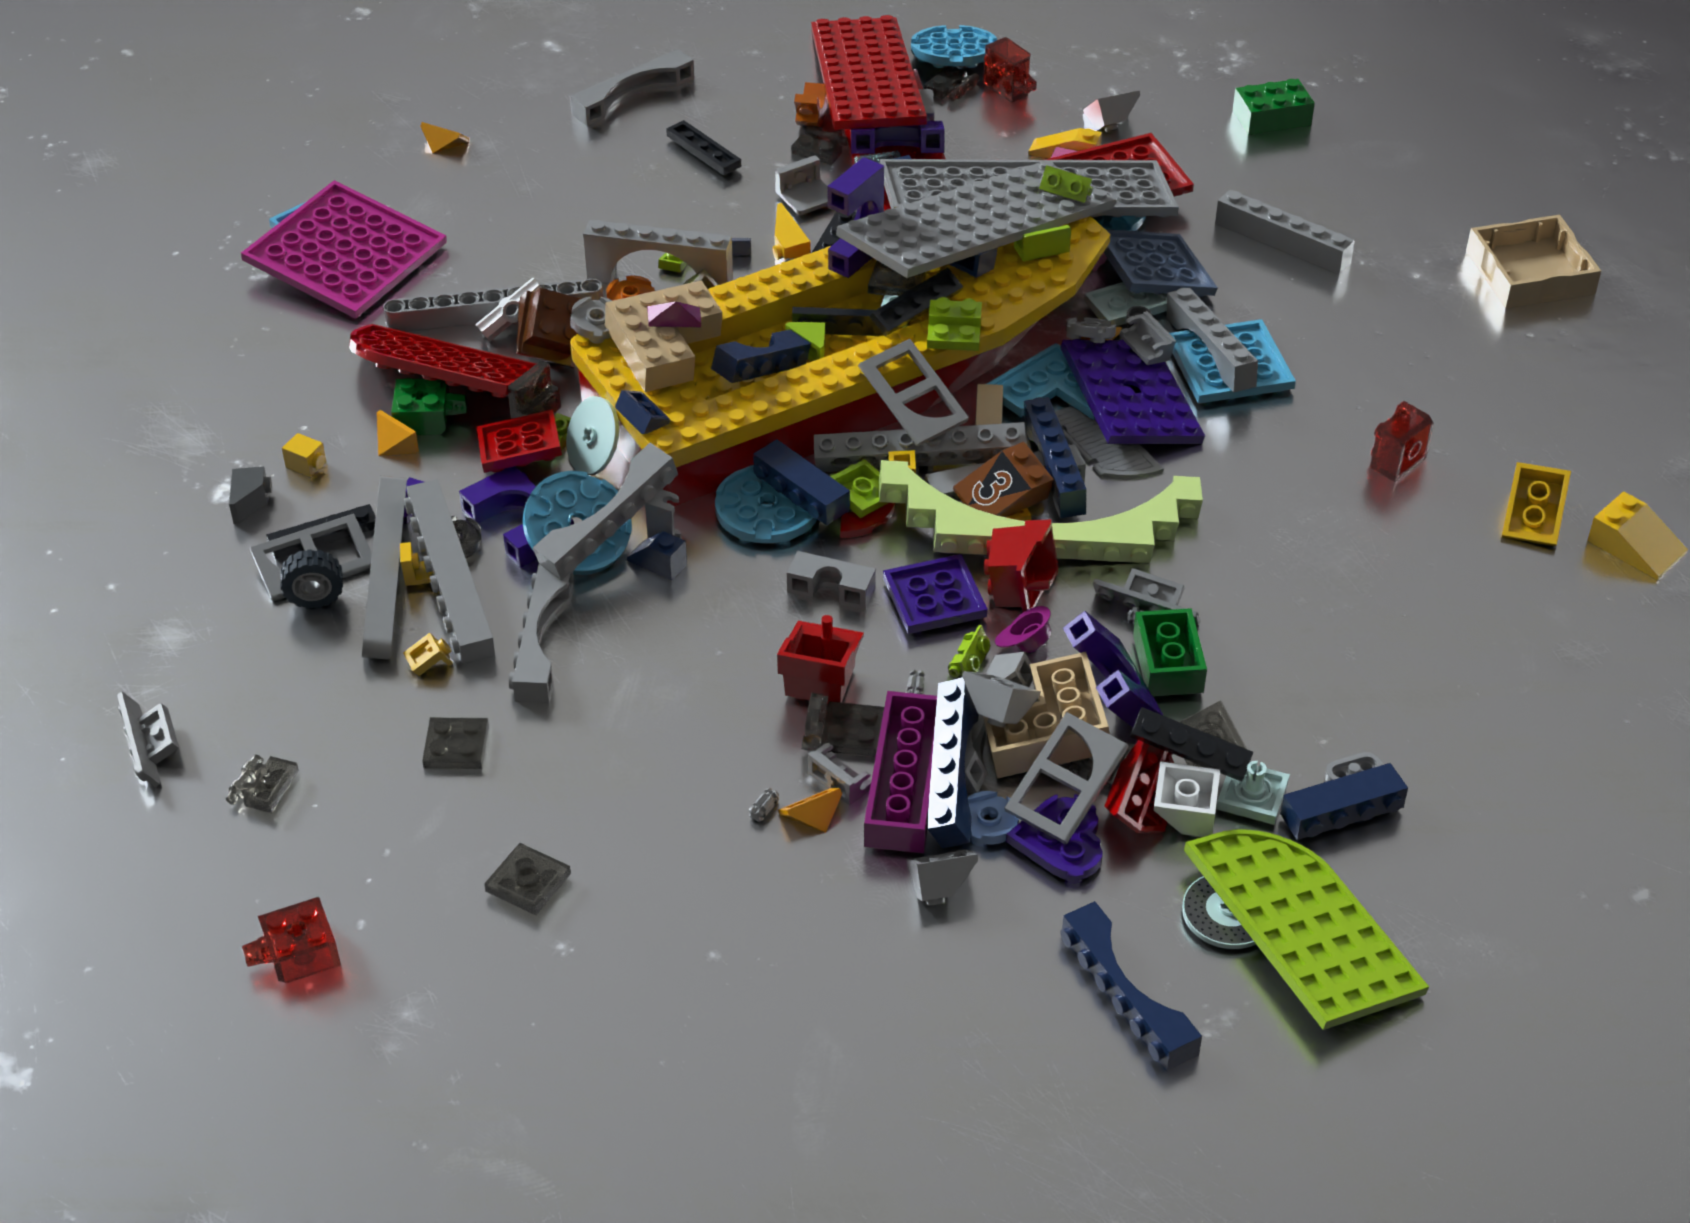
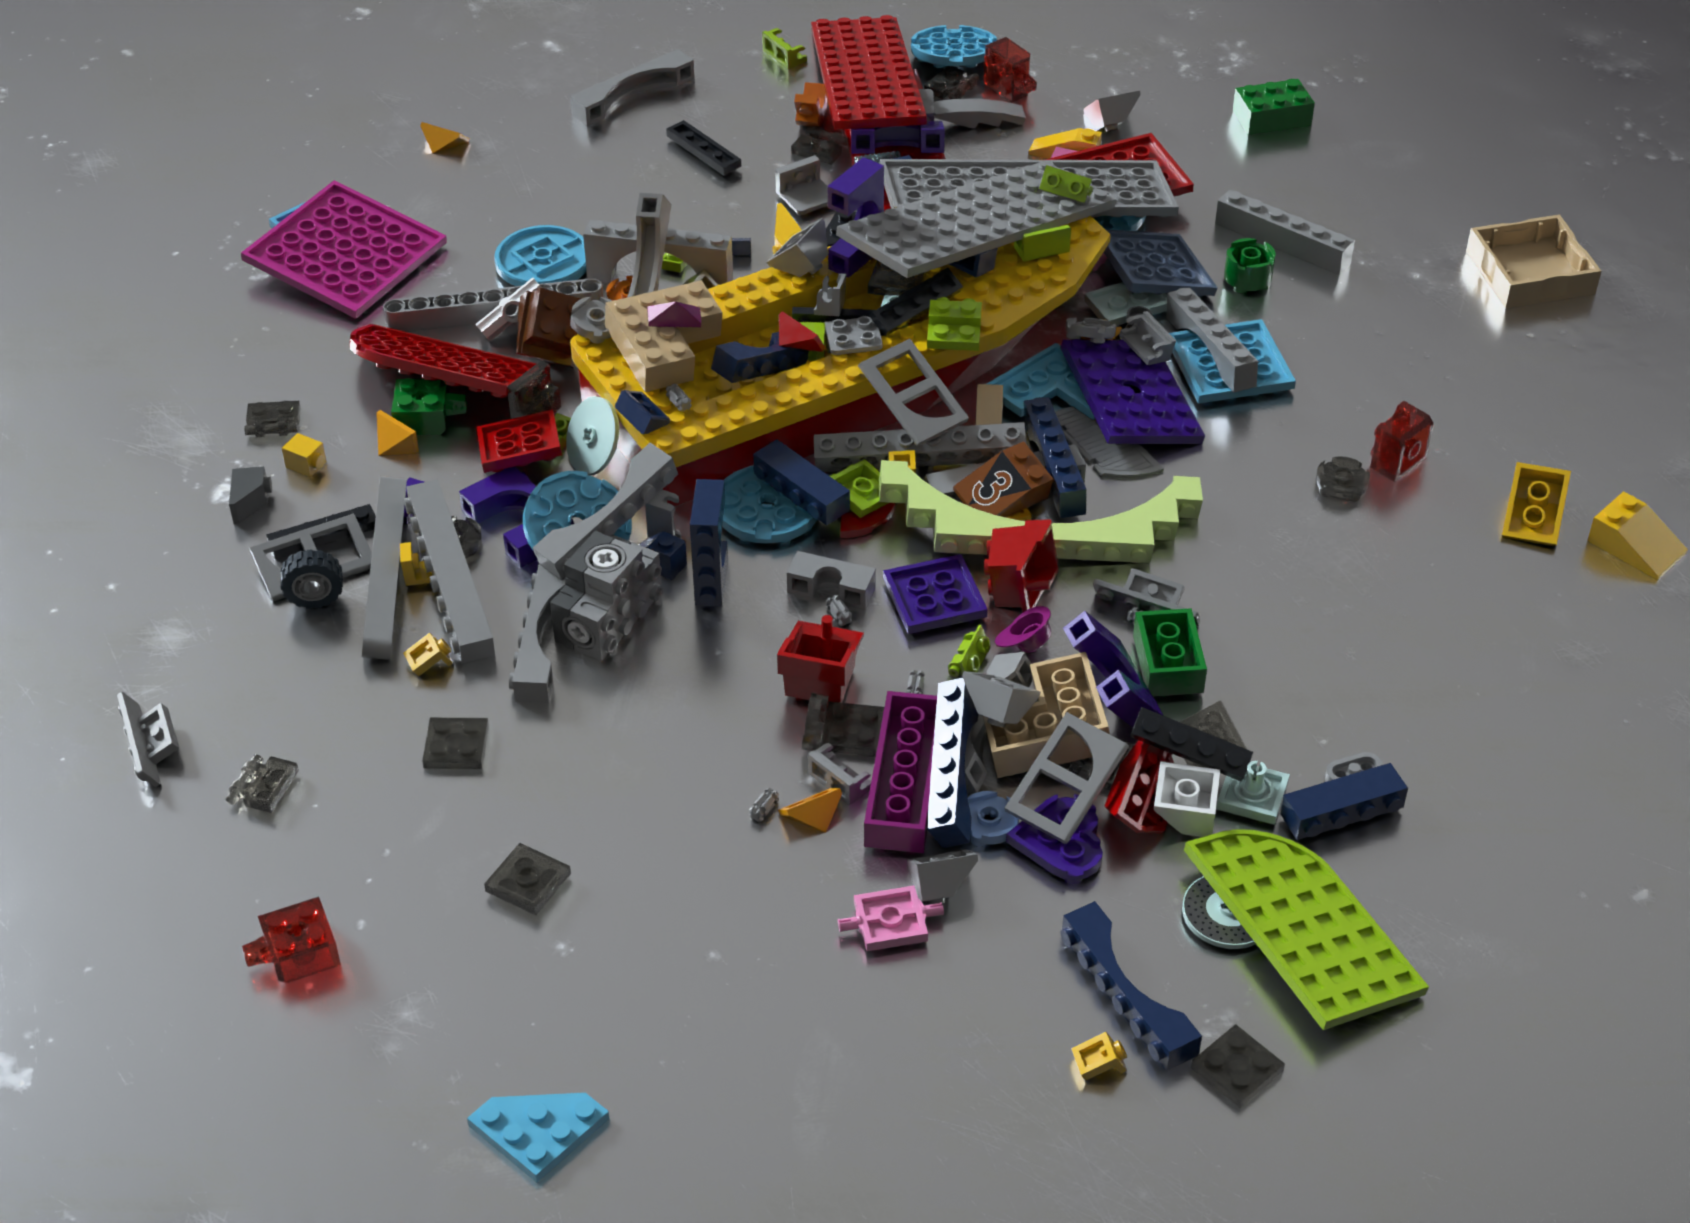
none -> clear smoke plate [244,401,301,438]
none -> medium azure plate [467,1093,610,1183]
none -> medium azure plate [494,225,586,286]
none -> light grey piece [550,531,663,662]
none -> light grey arch [628,193,671,297]
none -> light grey piece [666,384,691,412]
none -> dark blue arch [690,479,728,606]
none -> lime hinge [762,28,807,69]
none -> light grey slope [766,218,828,277]
none -> red slope [779,311,826,352]
none -> light grey hinge [814,274,846,316]
none -> light grey bracket [825,316,883,355]
none -> light grey piece [826,595,852,626]
none -> bright pink plate [837,885,944,951]
none -> light grey slope [934,99,1026,129]
none -> yellow bracket [1071,1032,1127,1080]
none -> clear smoke plate [1191,1024,1285,1108]
none -> green brick [1224,238,1276,293]
none -> clear smoke plate [1316,456,1370,502]

